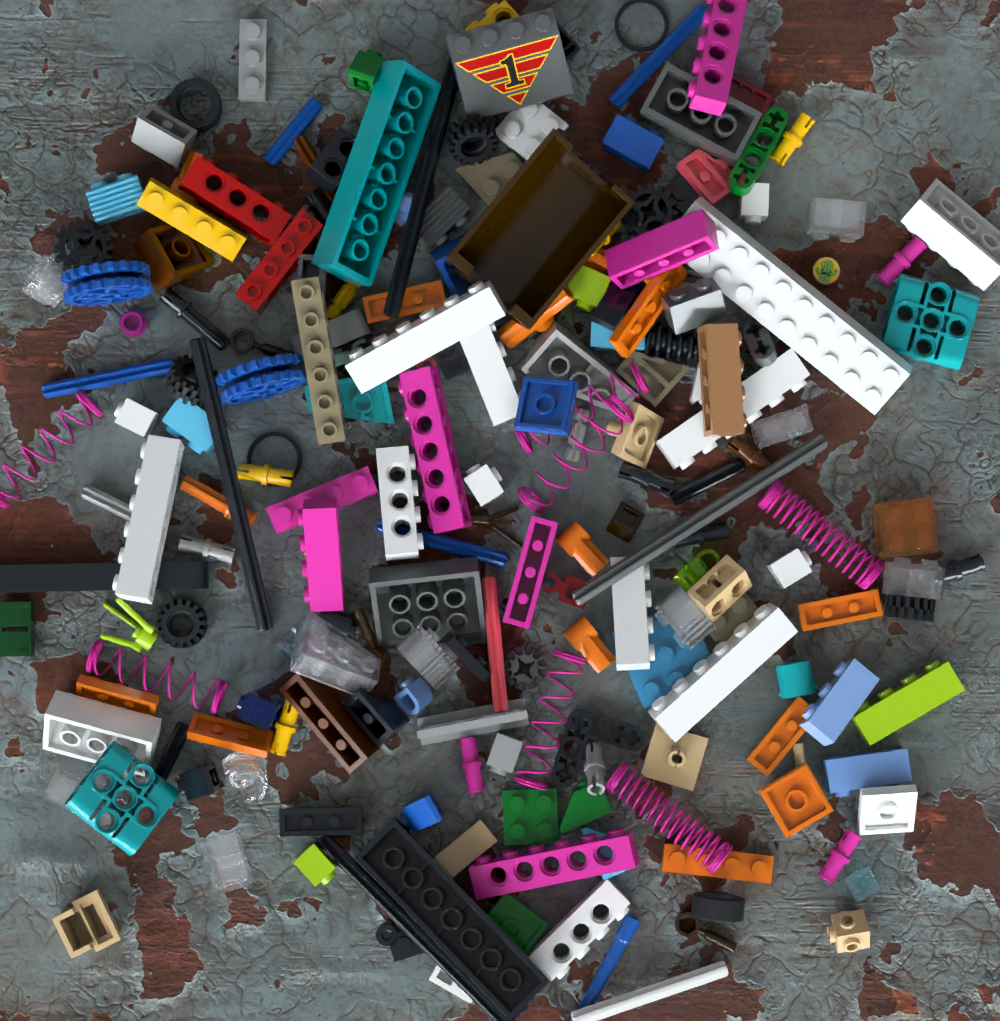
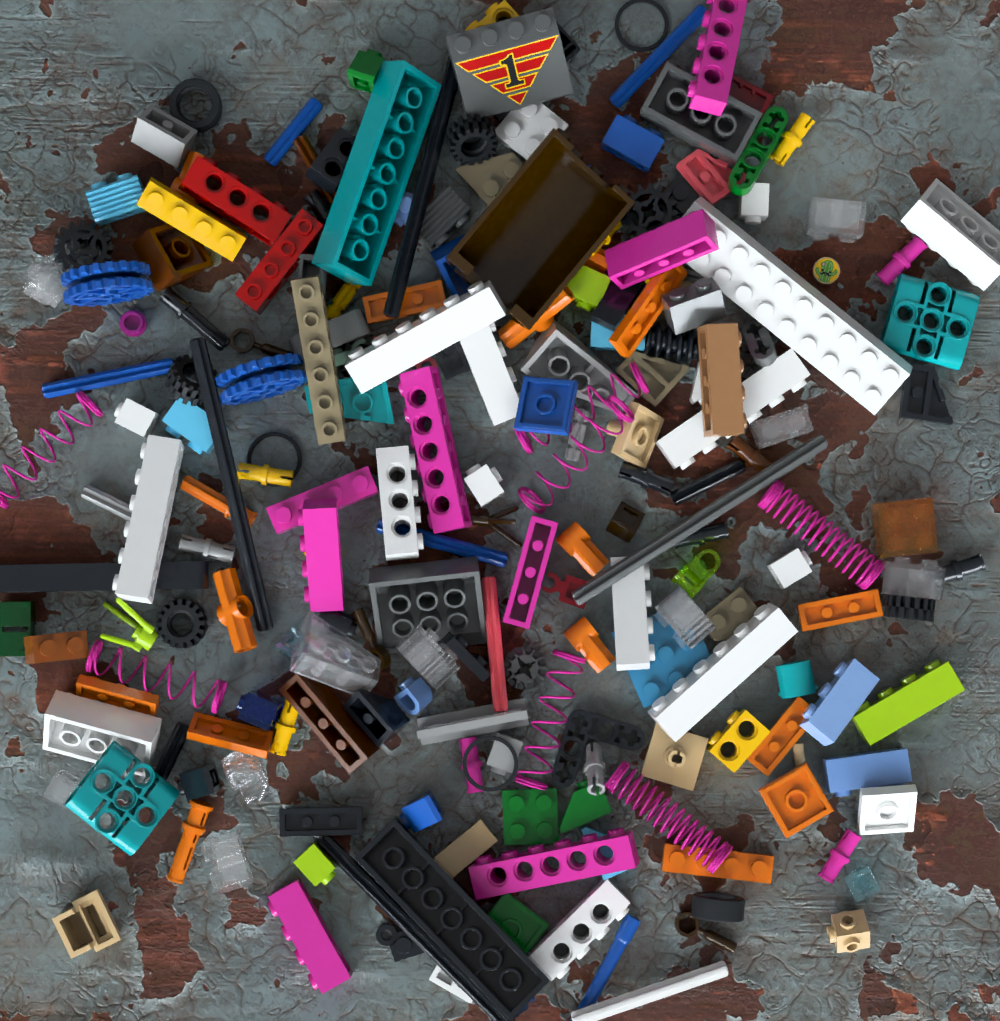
light grey plate [238,19,268,102] -> none
tan brick [687,555,753,622] -> none
none -> dark orange brick [24,630,89,664]
none -> orange pin [166,799,214,884]
none -> orange piece [213,568,257,653]
none -> dark pink brick [267,877,353,994]
none -> black piece [463,736,518,792]
none -> yellow brick [707,708,770,773]
none -> black wing [898,363,953,425]

